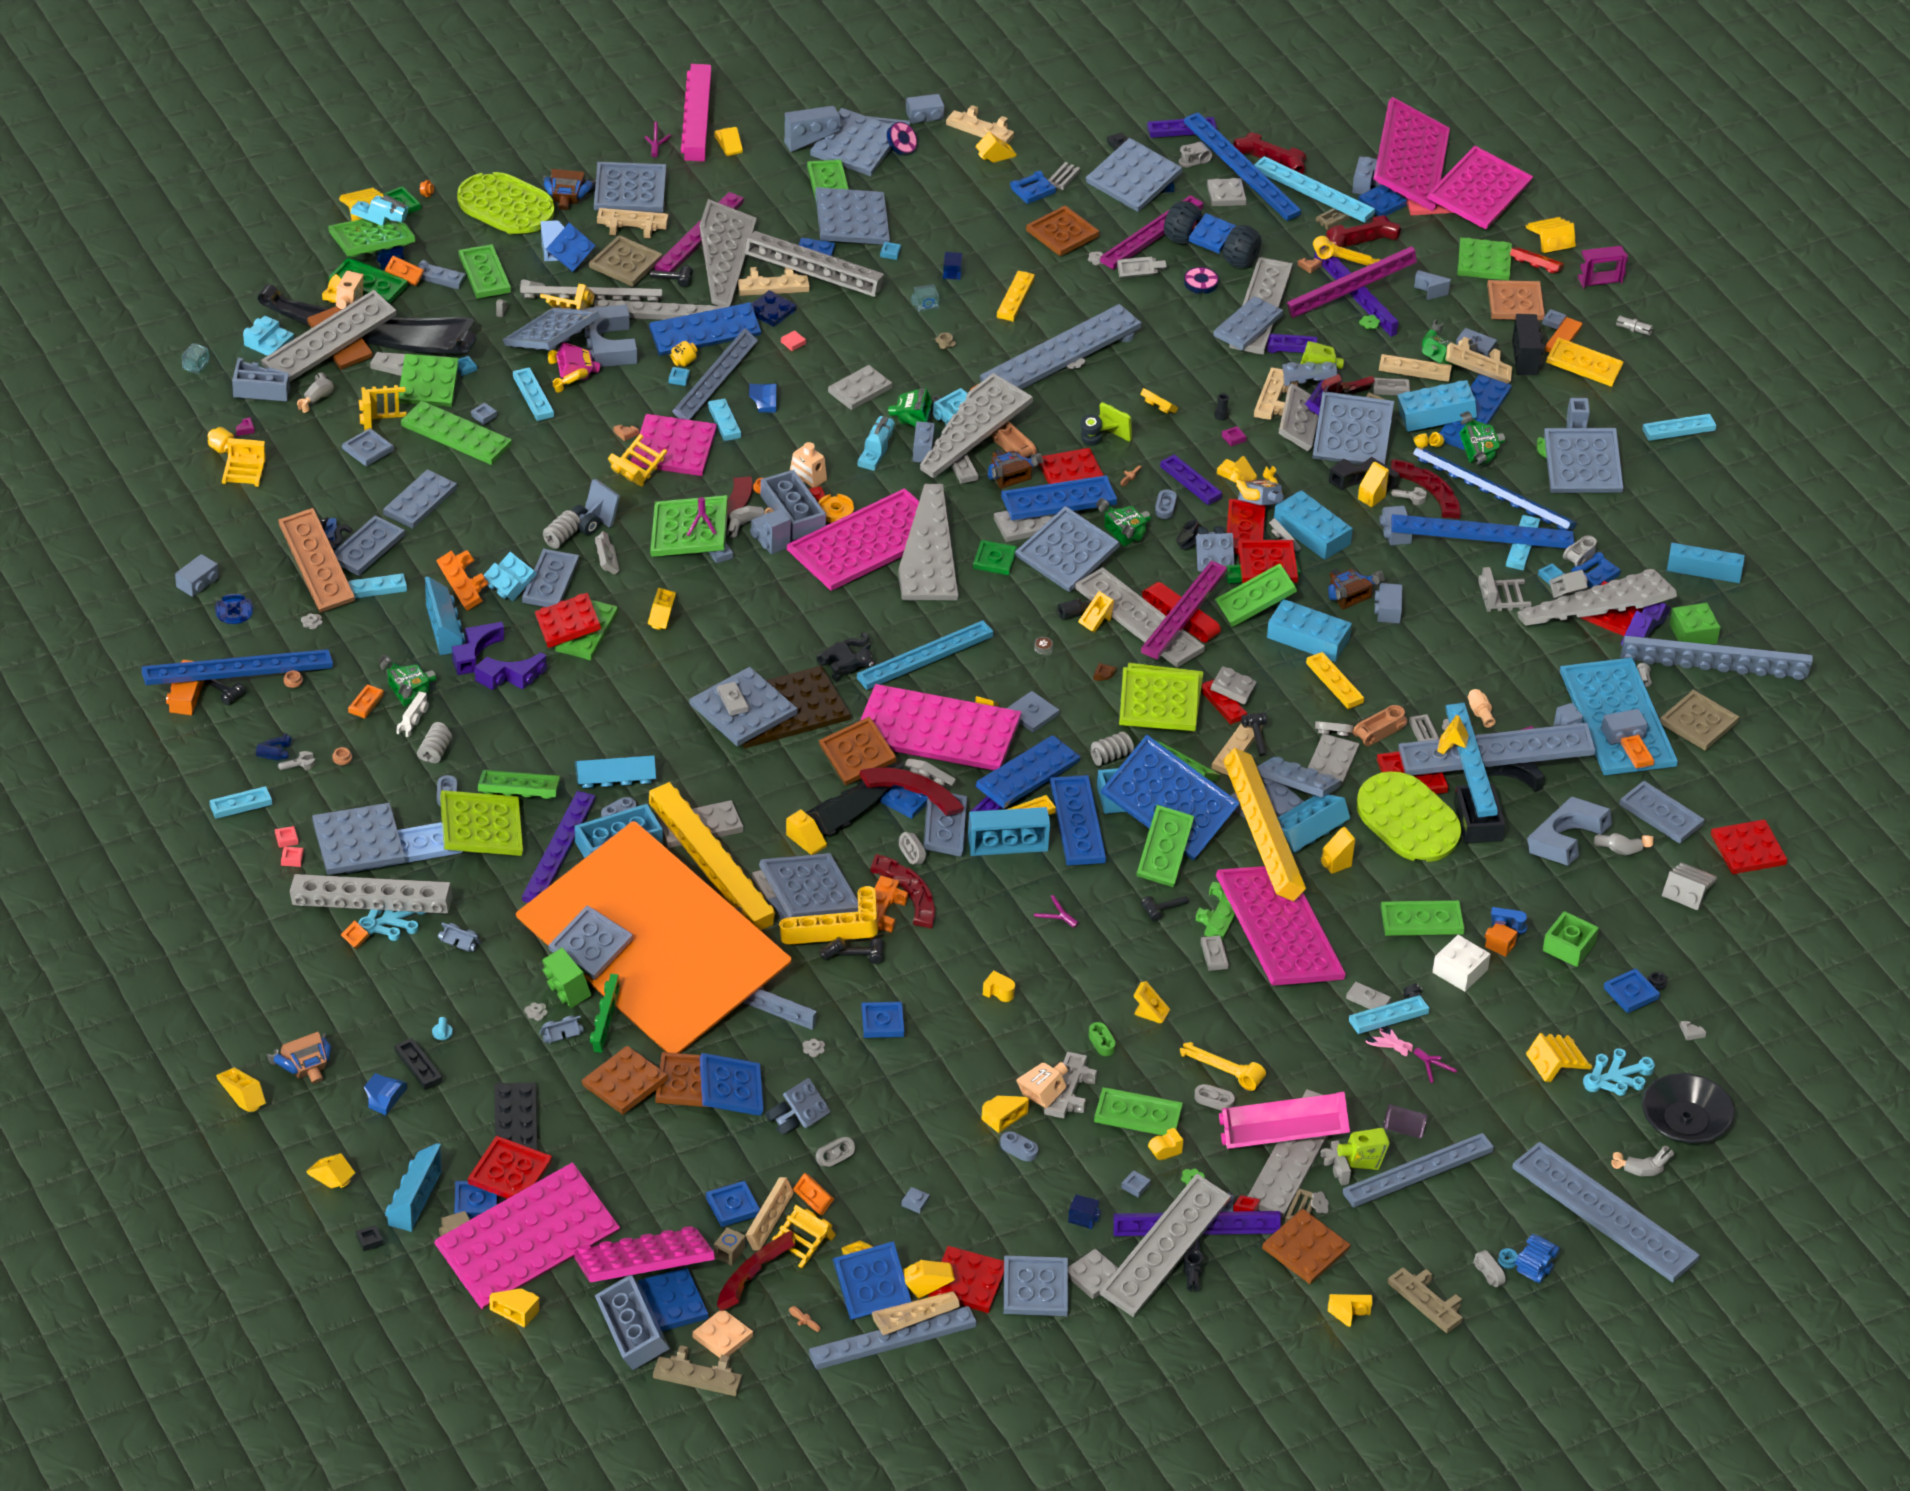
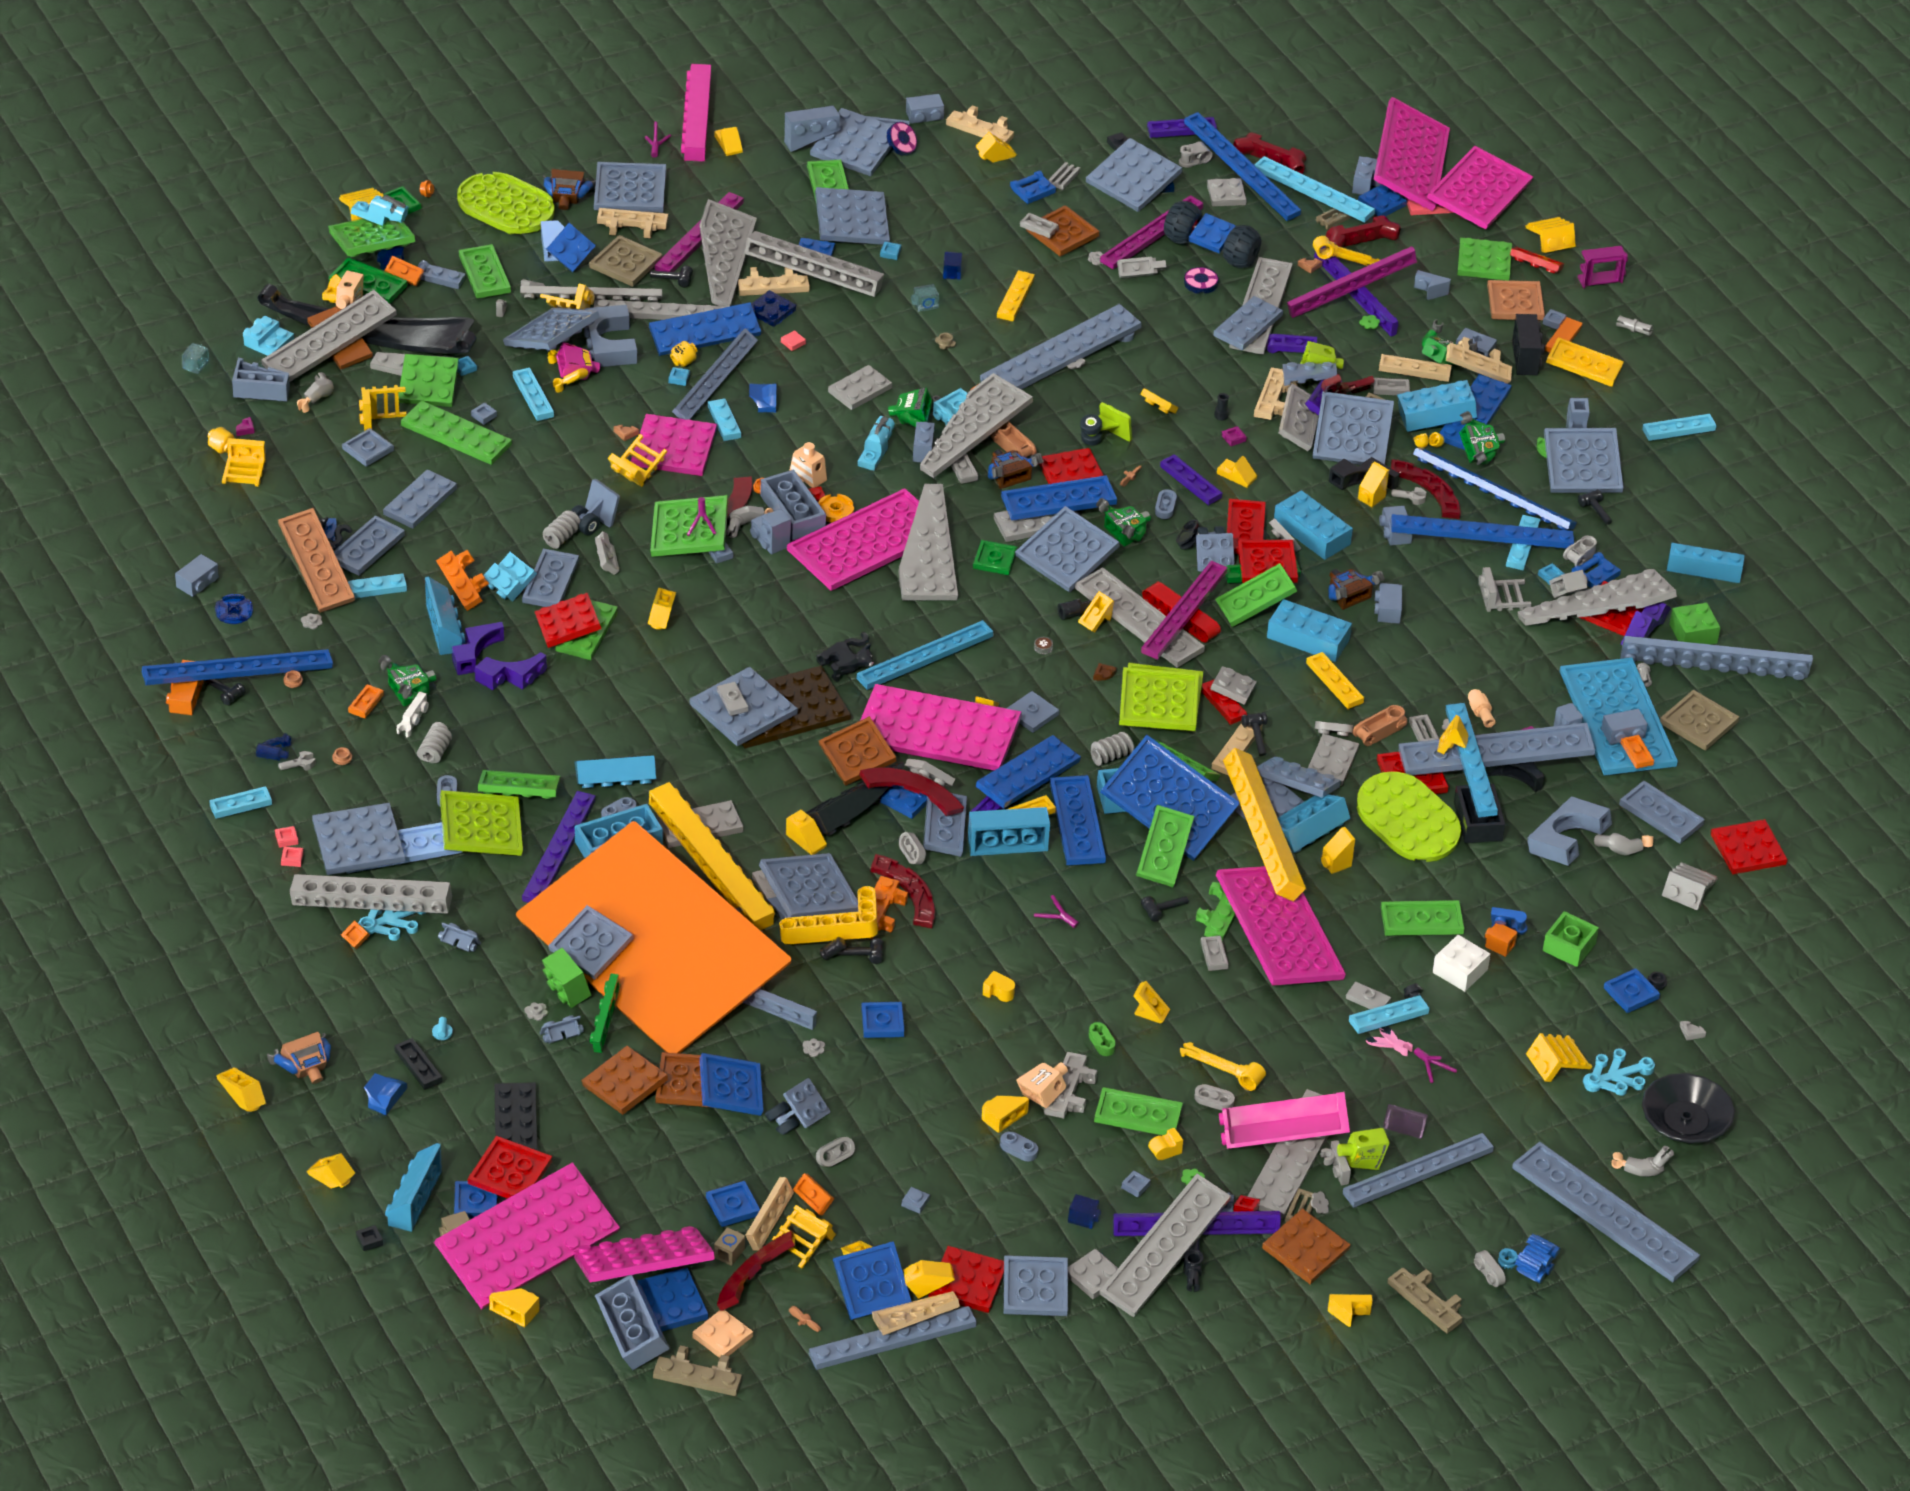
torso [1230,466,1283,505] -> none
none -> light grey tile [1020,213,1059,238]
none -> black piece [1578,489,1612,525]

